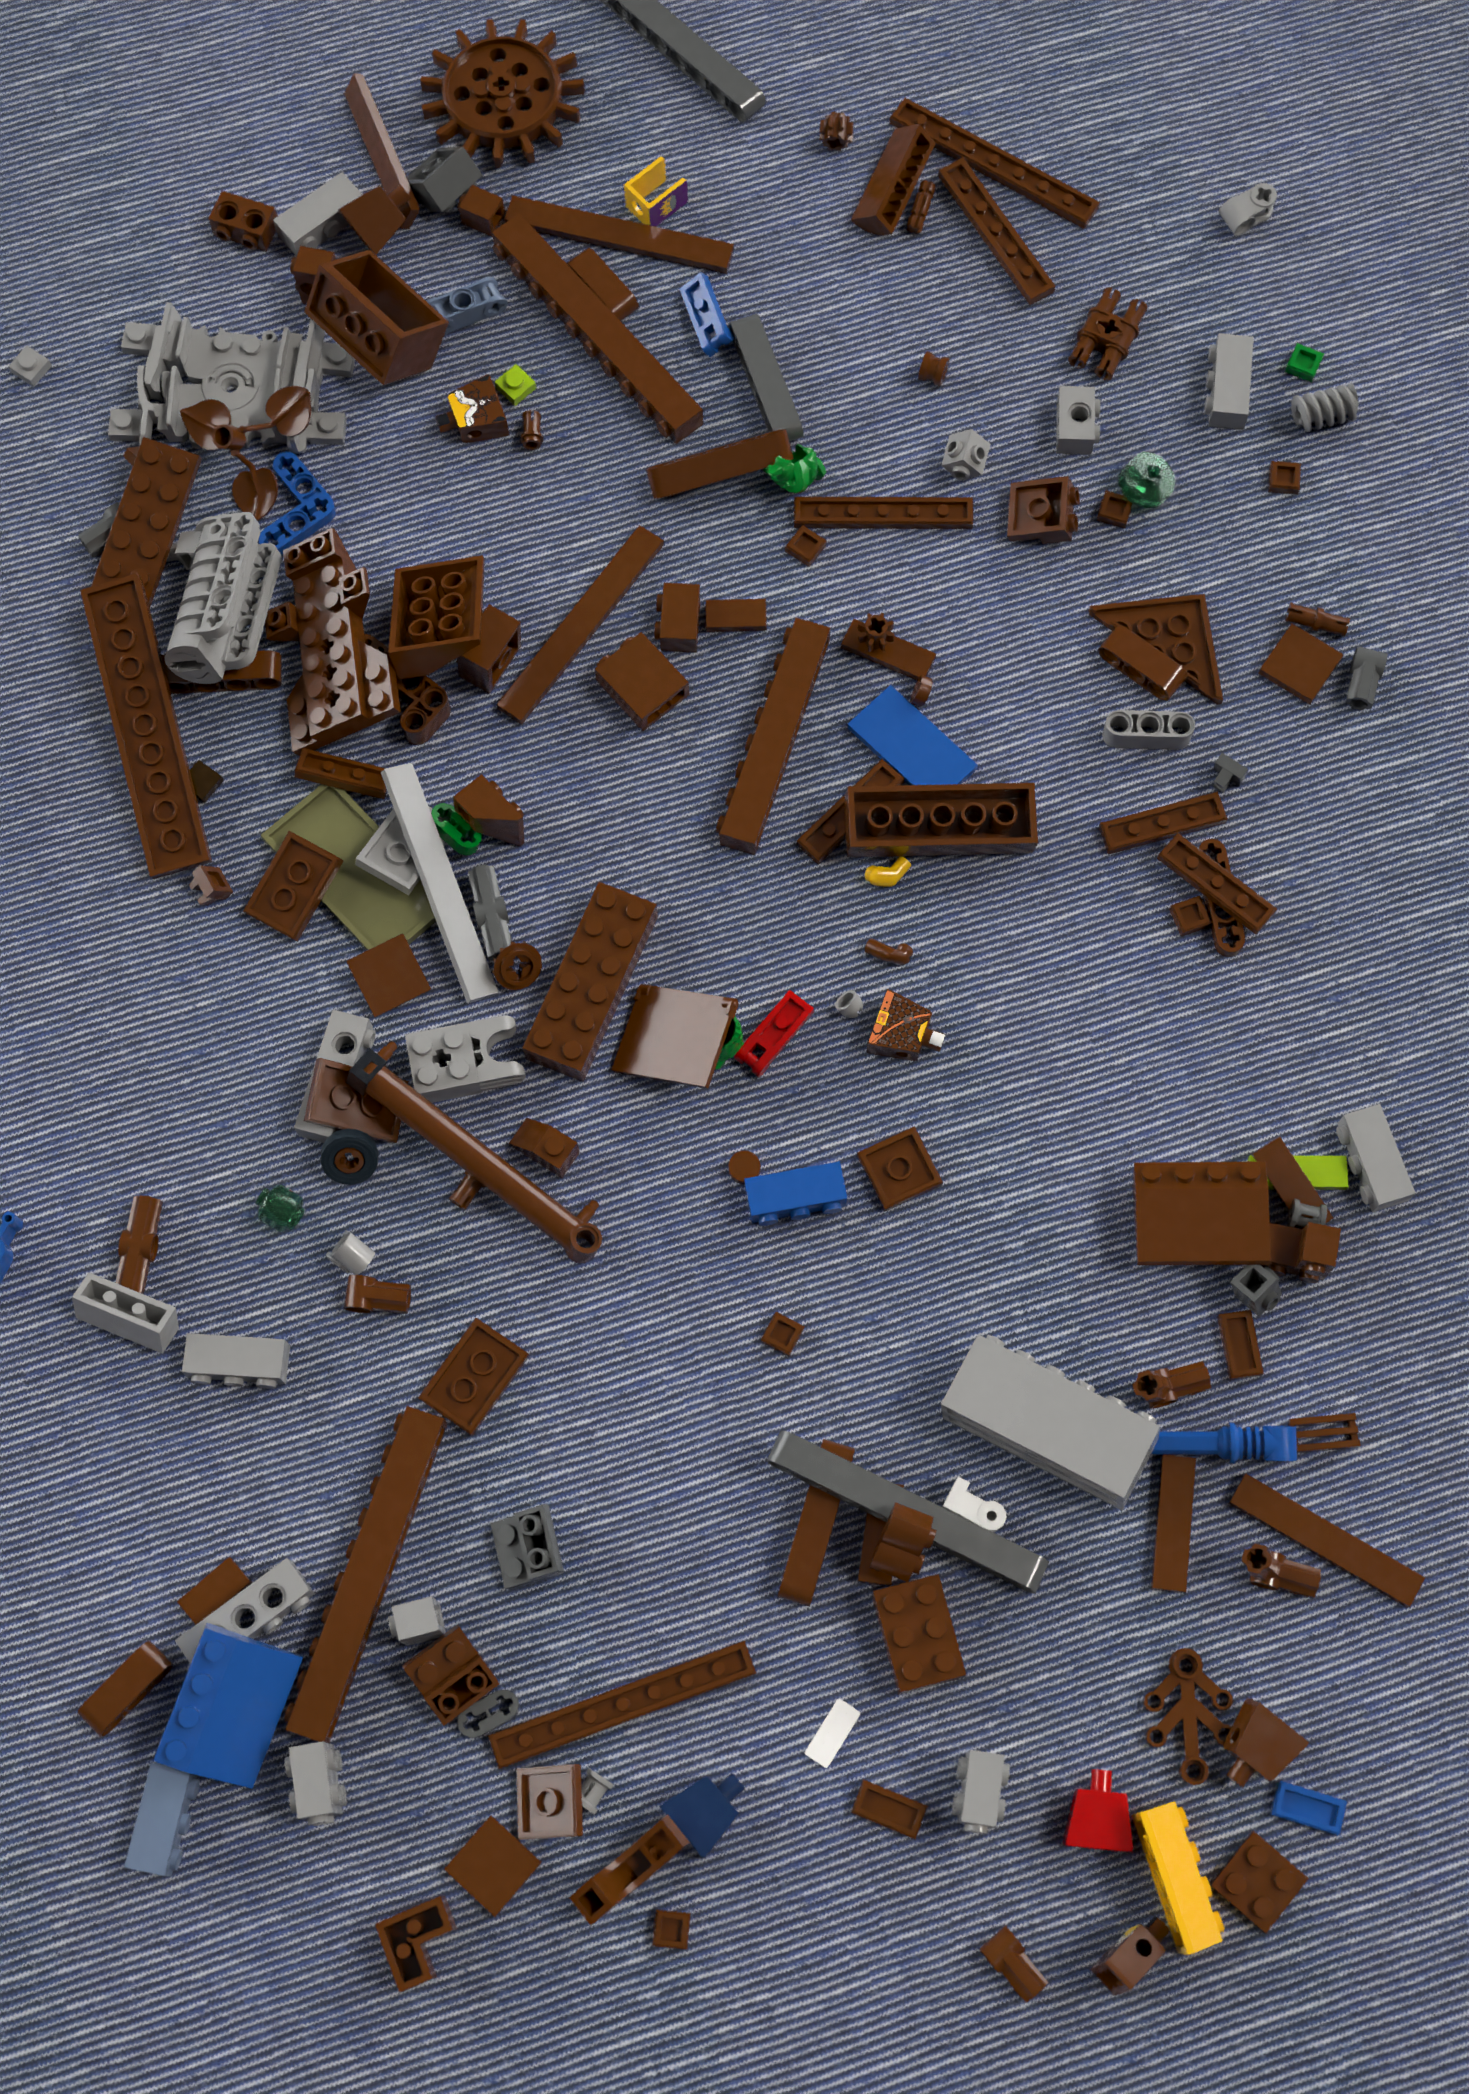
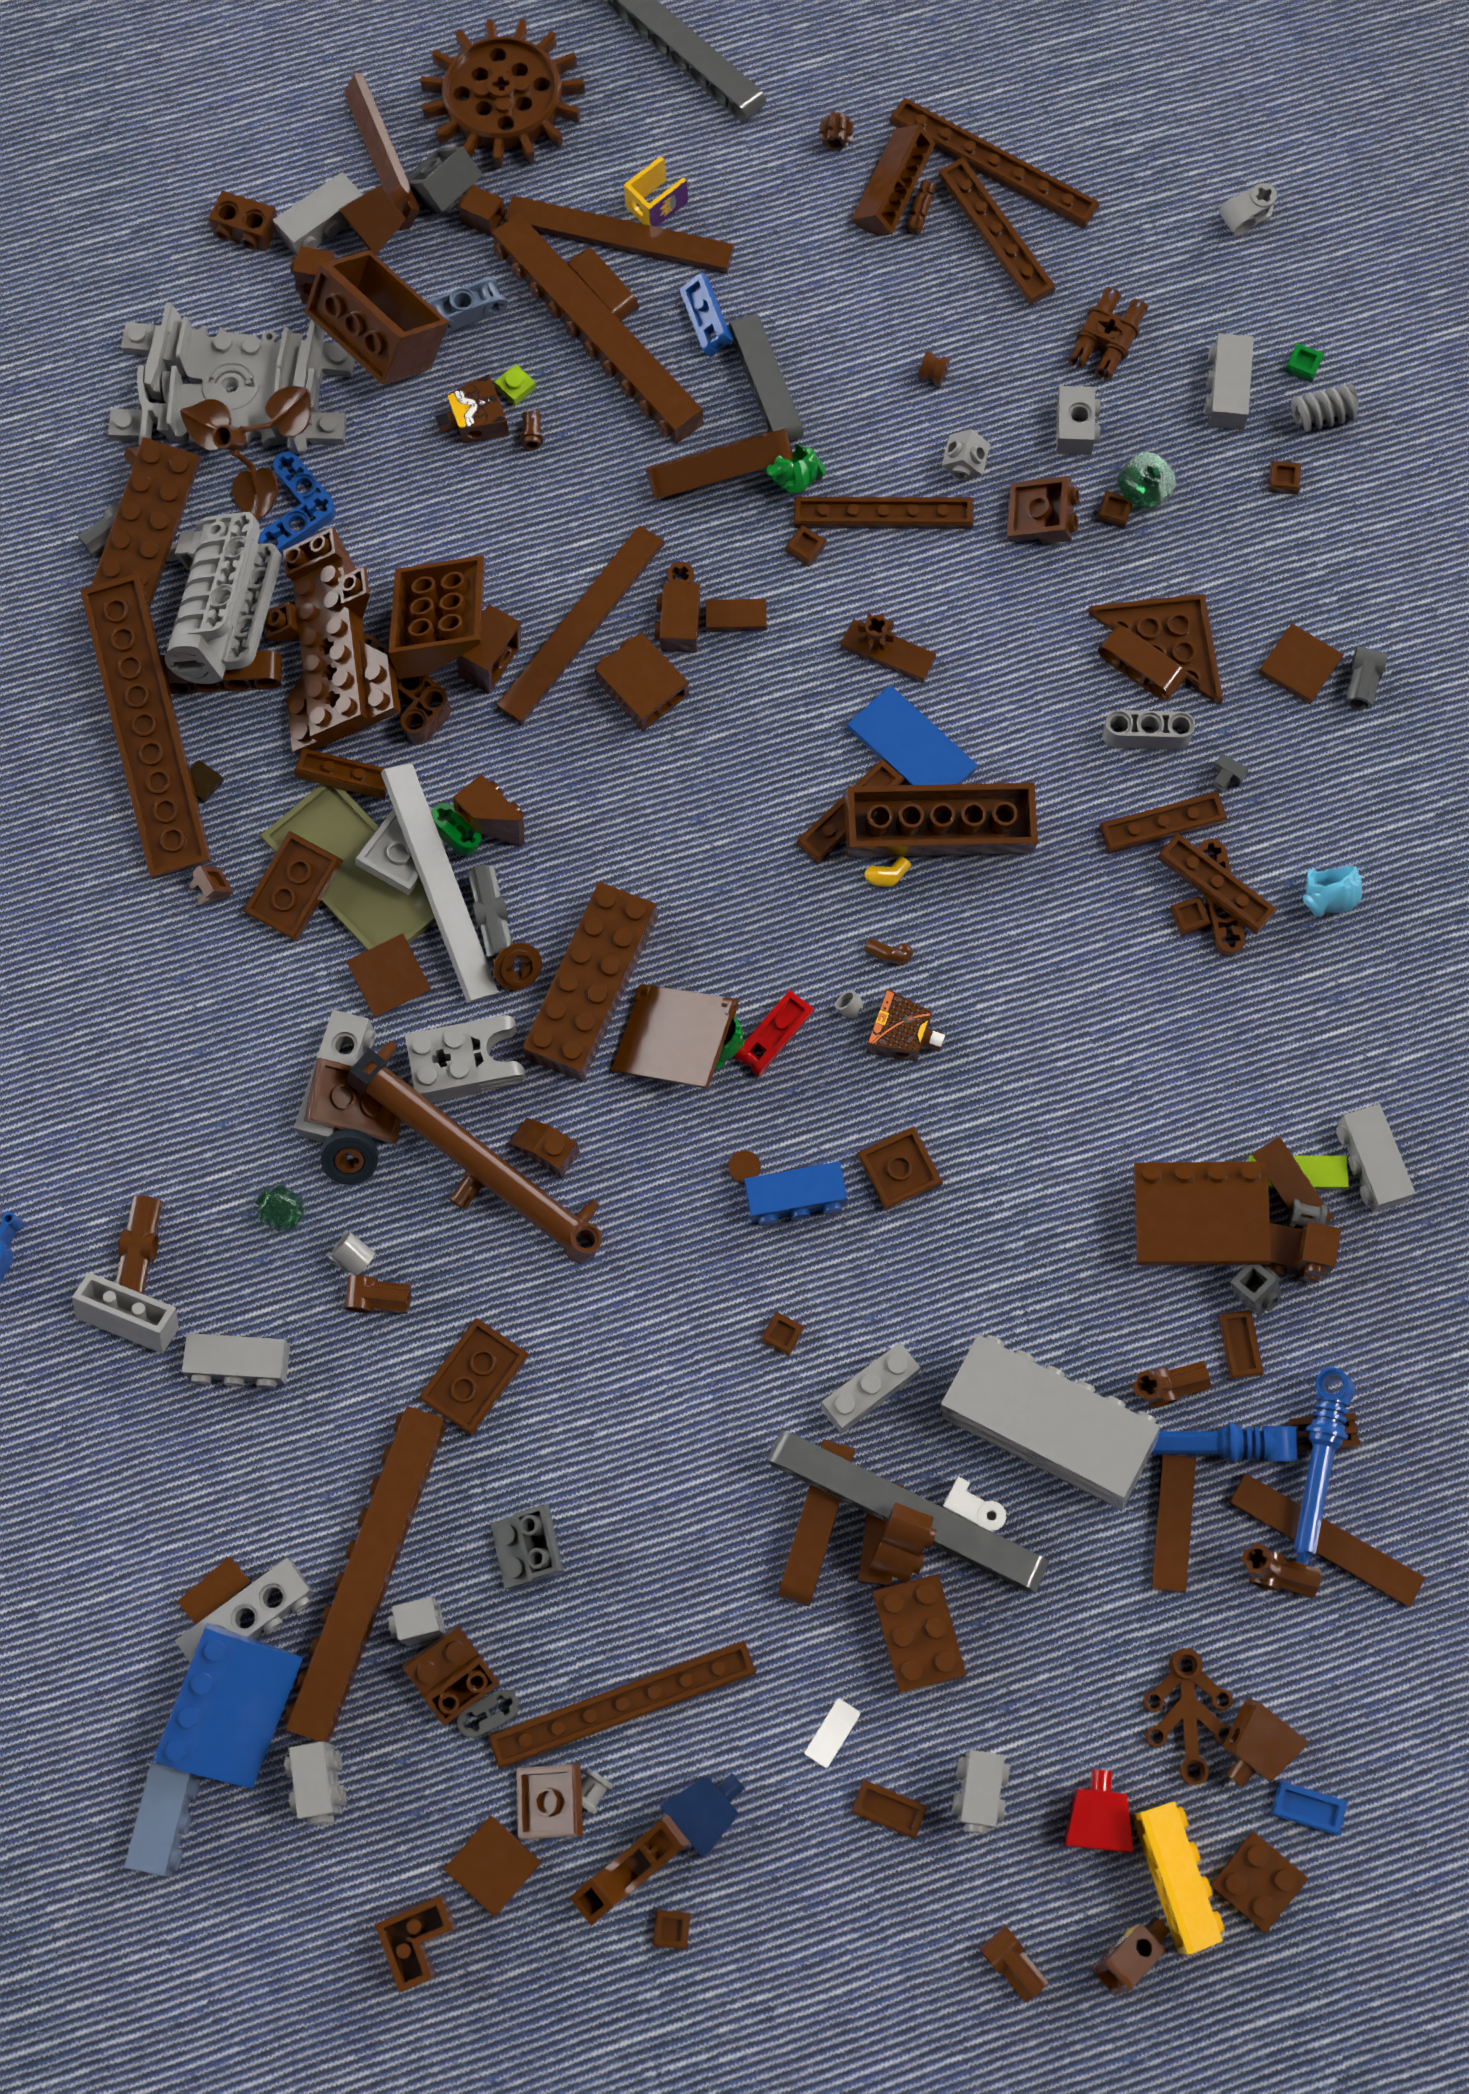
light grey plate [8,345,52,387] -> none
reddish brown beam [77,1641,174,1737] -> none
reddish brown brick [716,617,831,855] -> none
reddish brown tile [910,675,933,707] -> none
reddish brown pin [1285,602,1350,637] -> none
none -> reddish brown bush [667,561,694,584]
none -> light grey brick [821,1342,920,1434]
none -> blue piece [1294,1367,1355,1565]
none -> medium azure hair [1303,866,1362,917]

